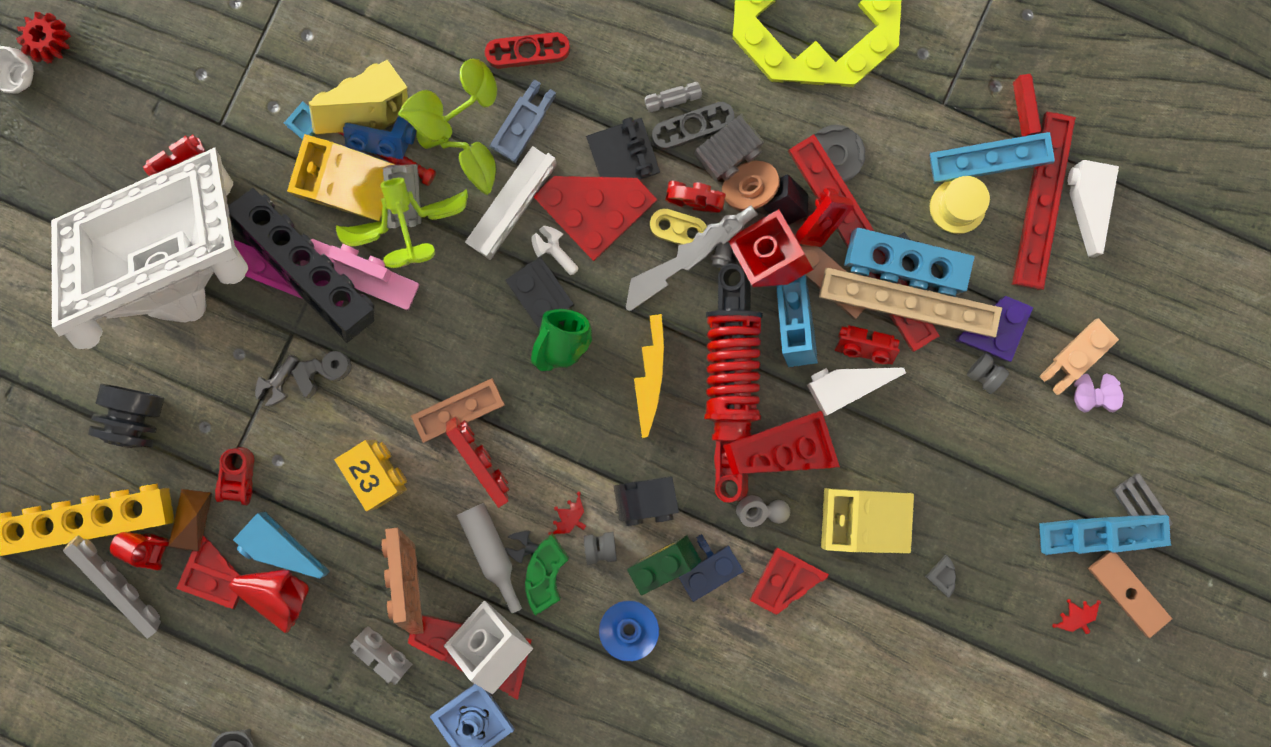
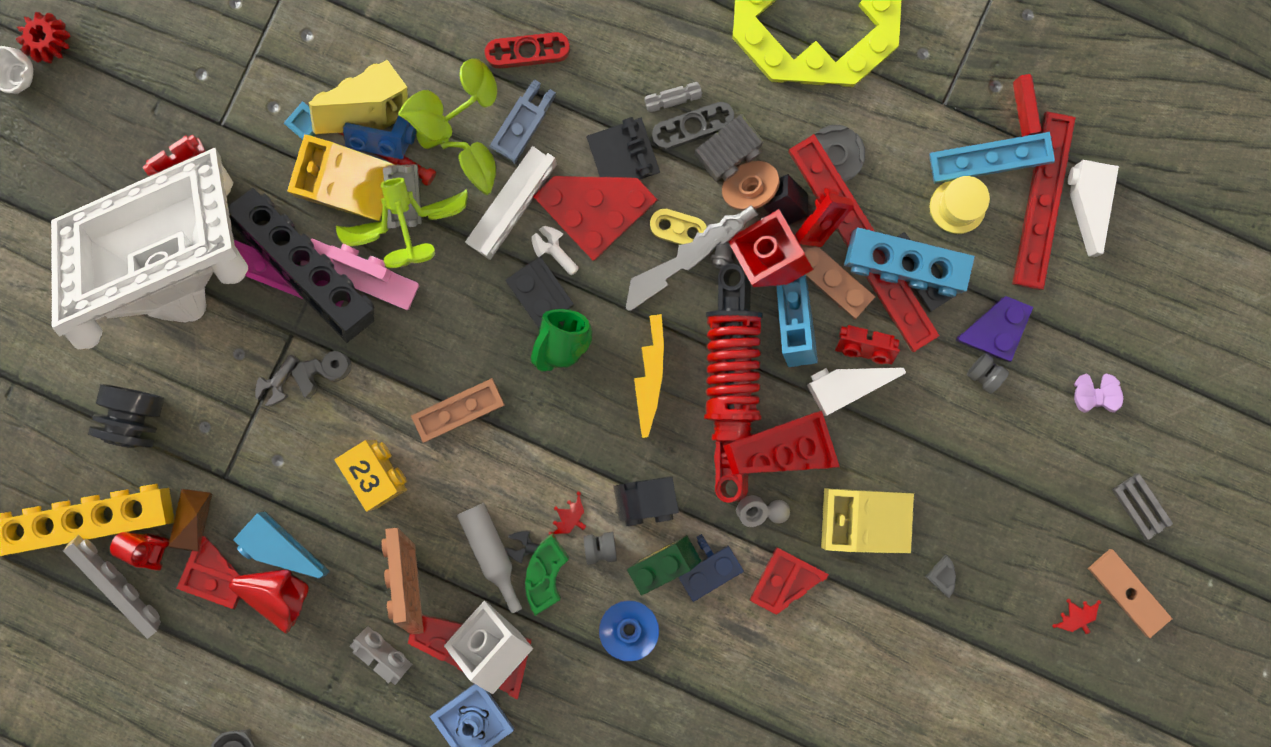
red piece [215,447,255,506] -> none
red plate [446,416,510,508] -> none
red plate [665,181,726,213] -> none
tan plate [819,268,1002,338] -> none
light nougat hinge [1039,318,1119,395] -> none
dark azure slope [1039,515,1171,555] -> none

